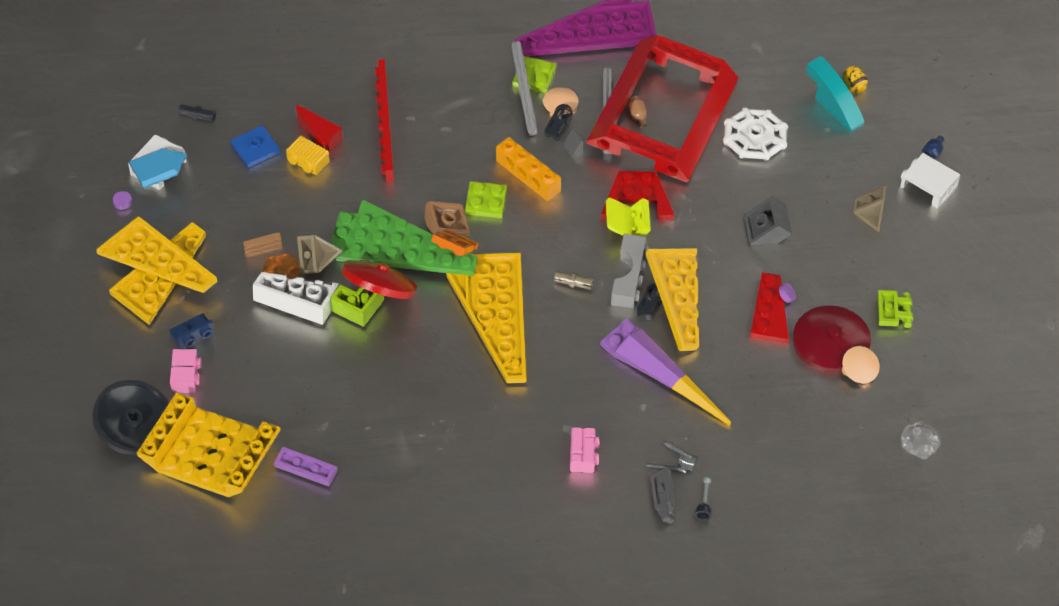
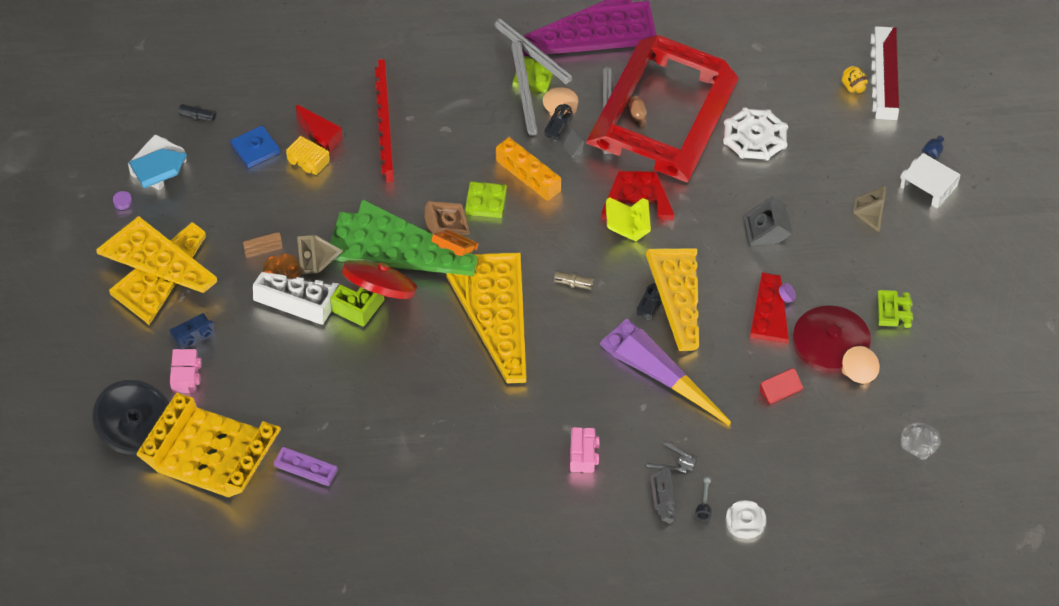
light grey arch [611,234,649,309] -> none
teal slope [806,56,865,132] -> none
none -> light grey axle [495,19,572,84]
none -> white tile [725,500,767,539]
none -> slope [759,368,803,405]
none -> brick [870,26,899,120]

